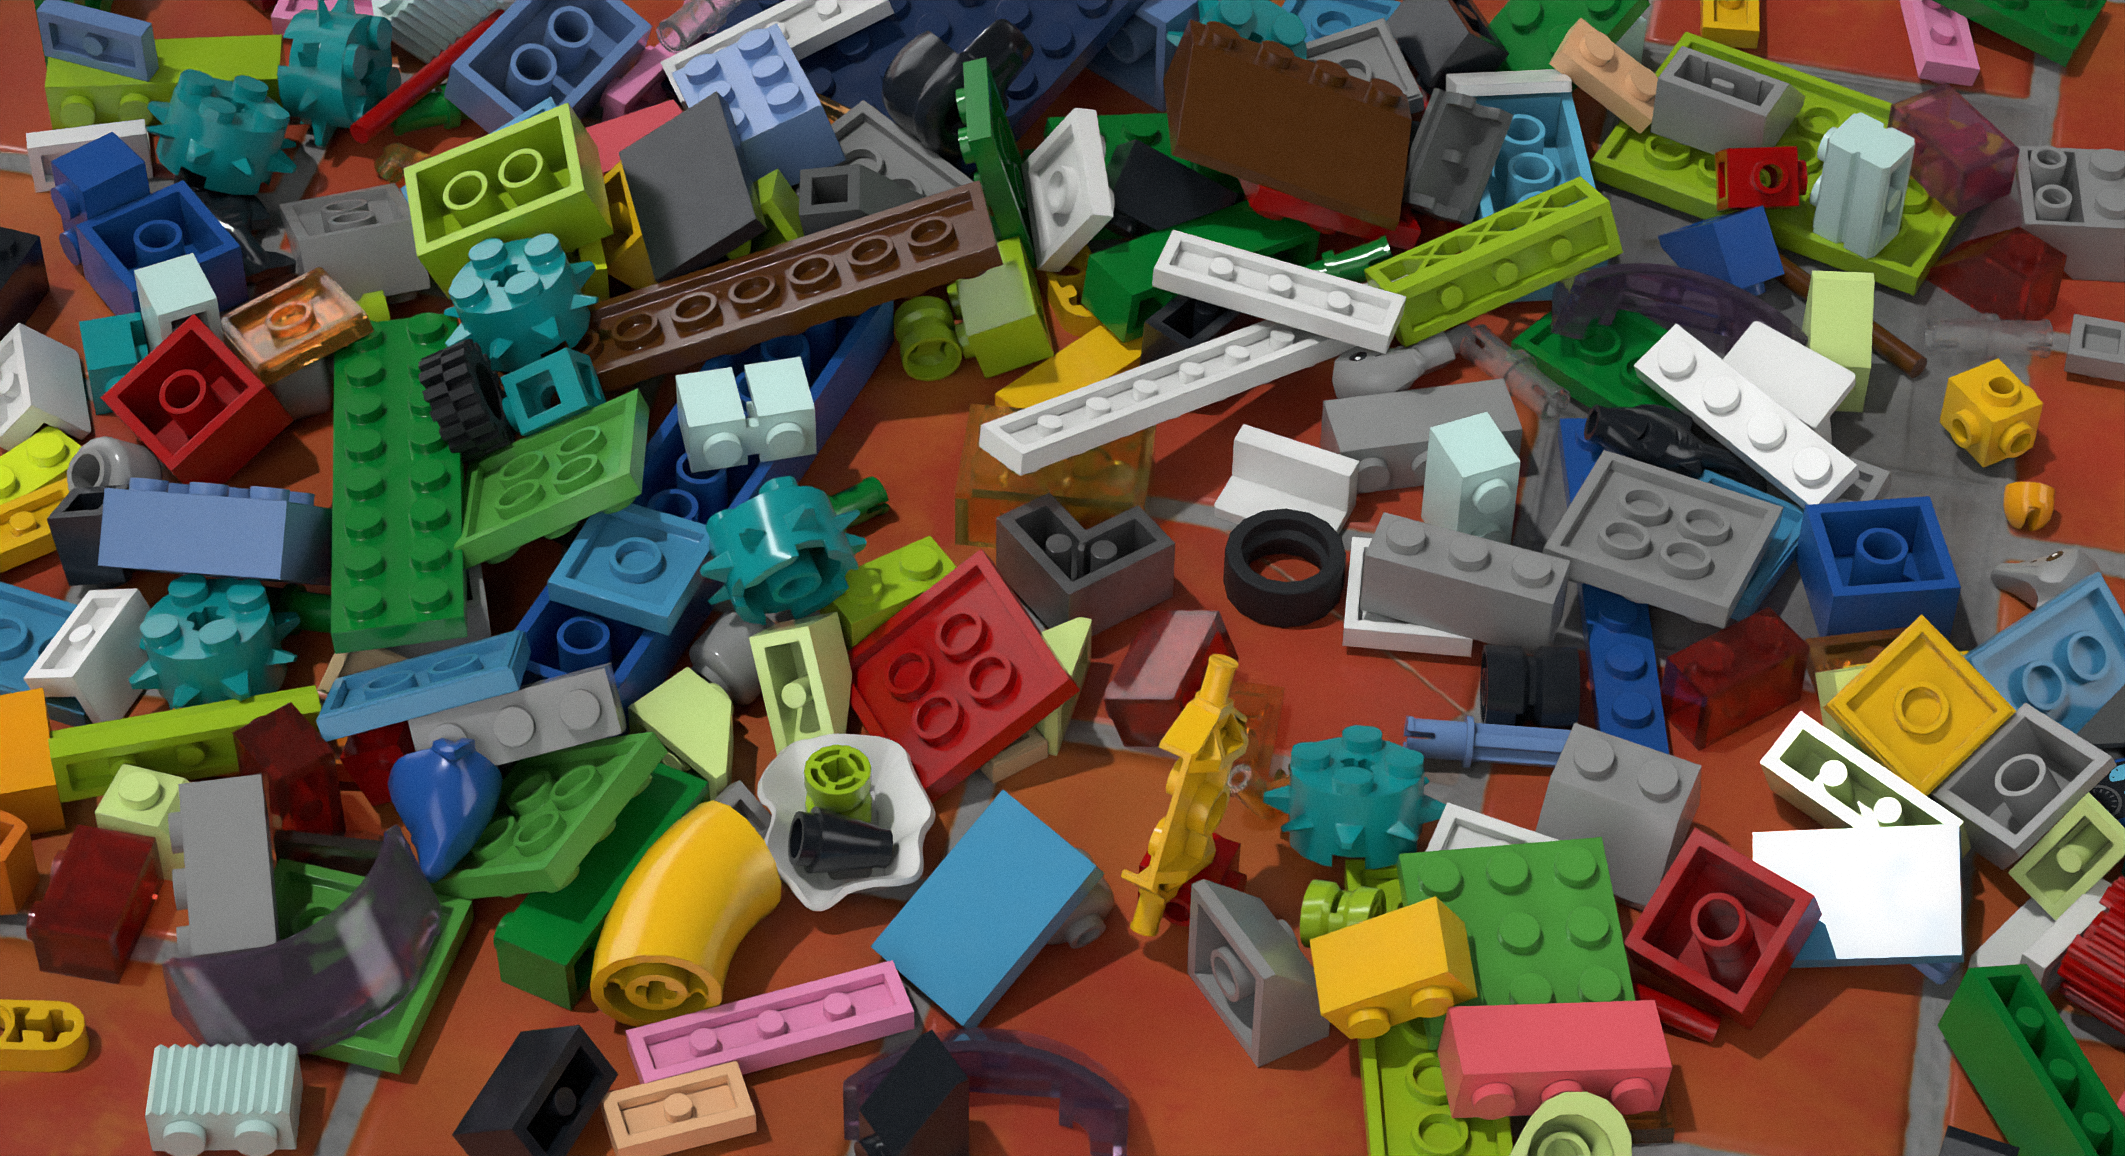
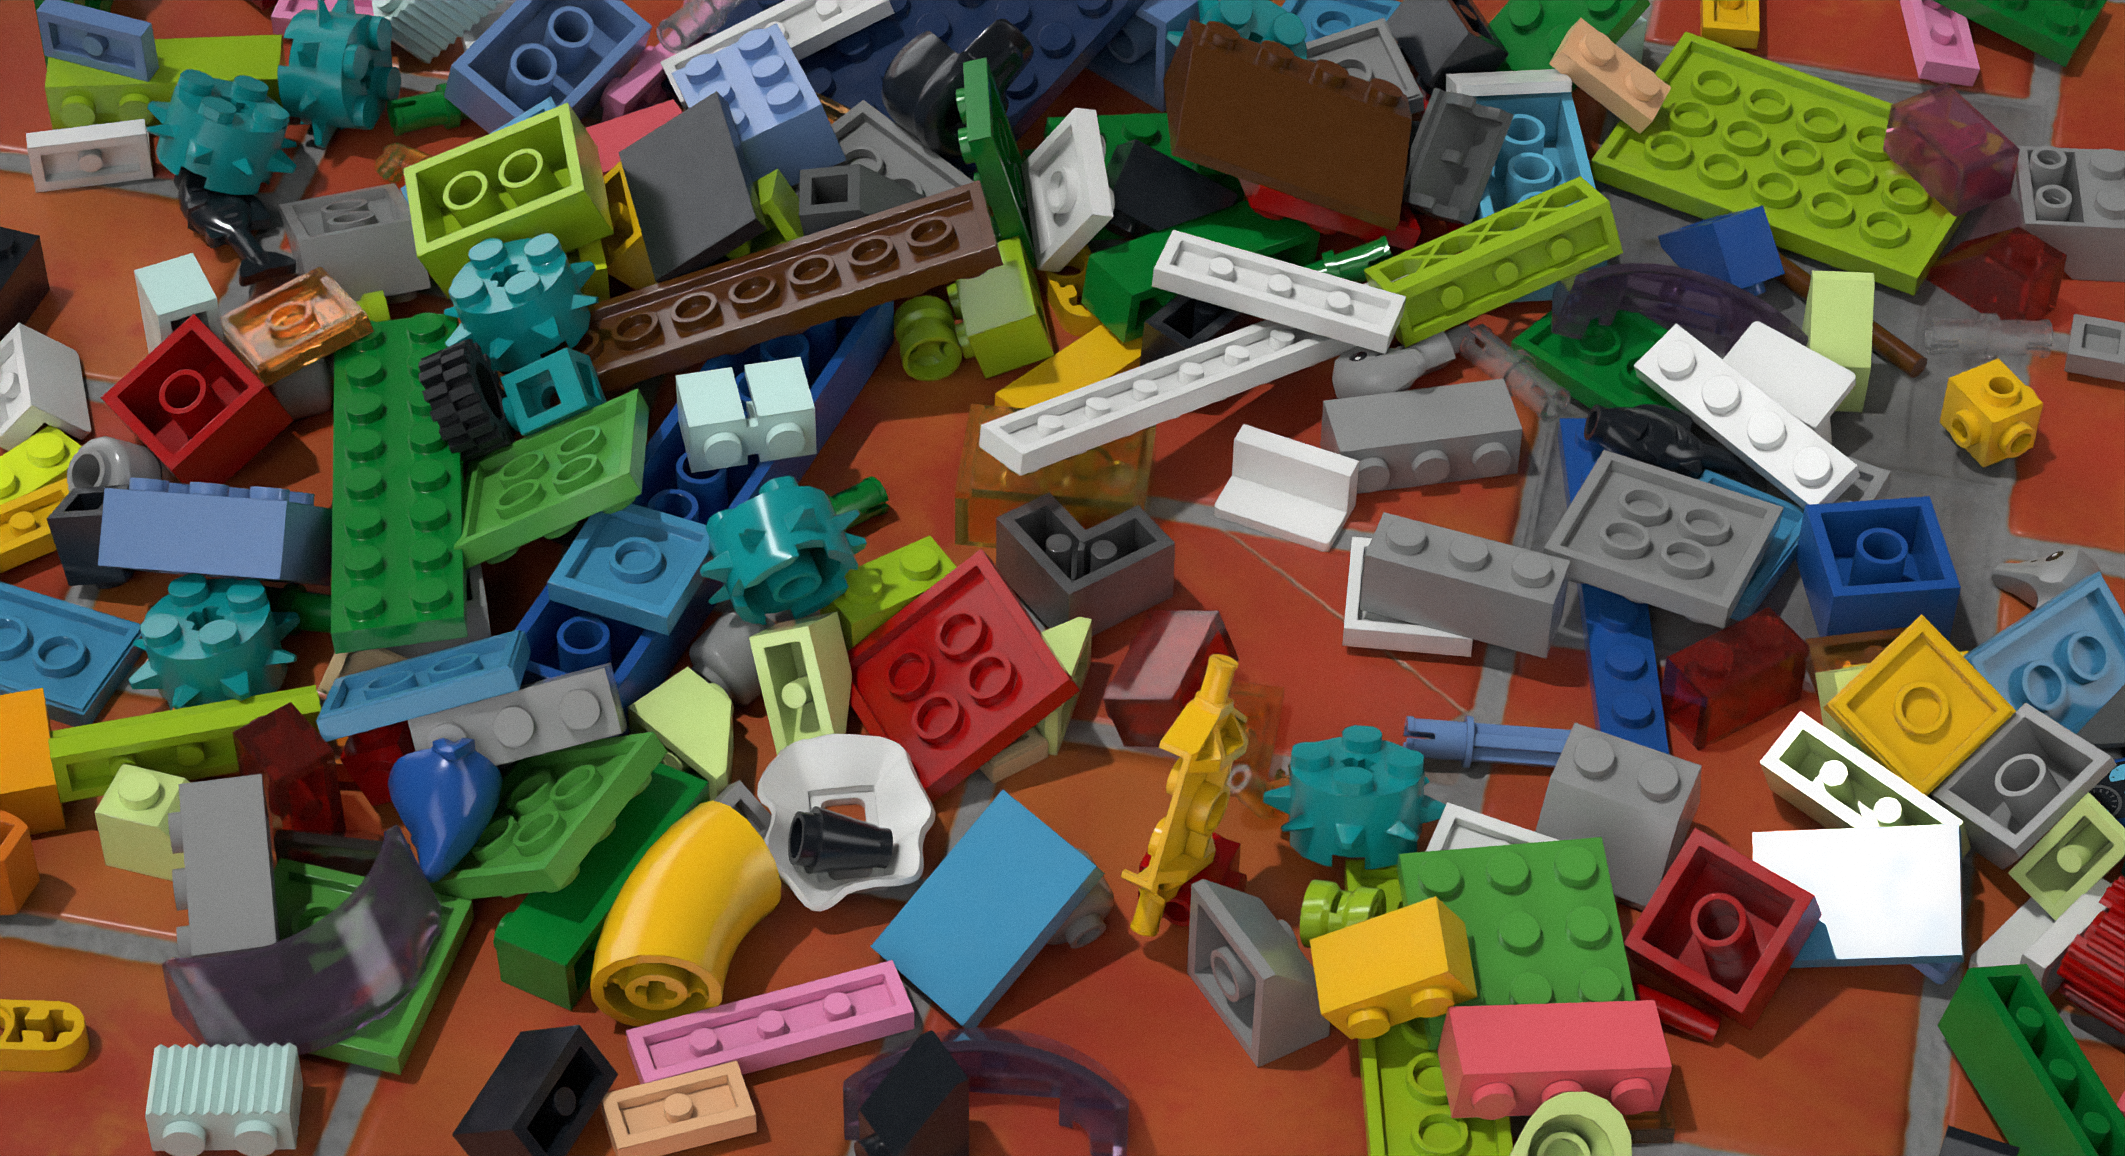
white panel [23,588,151,724] -> none
clear red brick [26,825,164,985] -> none
blue brick [51,131,150,266] -> none
blue brick [75,180,249,344] -> none
teal brick [79,312,148,415] -> none
red bar [350,9,505,144] -> none
lime wheel [804,745,872,823] -> none
black tyre [1223,508,1346,628] -> none
light aqua brick [1421,412,1520,545] -> none
black wheel [1480,645,1580,730] -> none
light grey slope [1651,46,1805,155] -> none
red brick [1715,146,1808,212] -> none
light aqua brick [1809,112,1915,259] -> none
light orange hinge [2003,482,2055,531] -> none

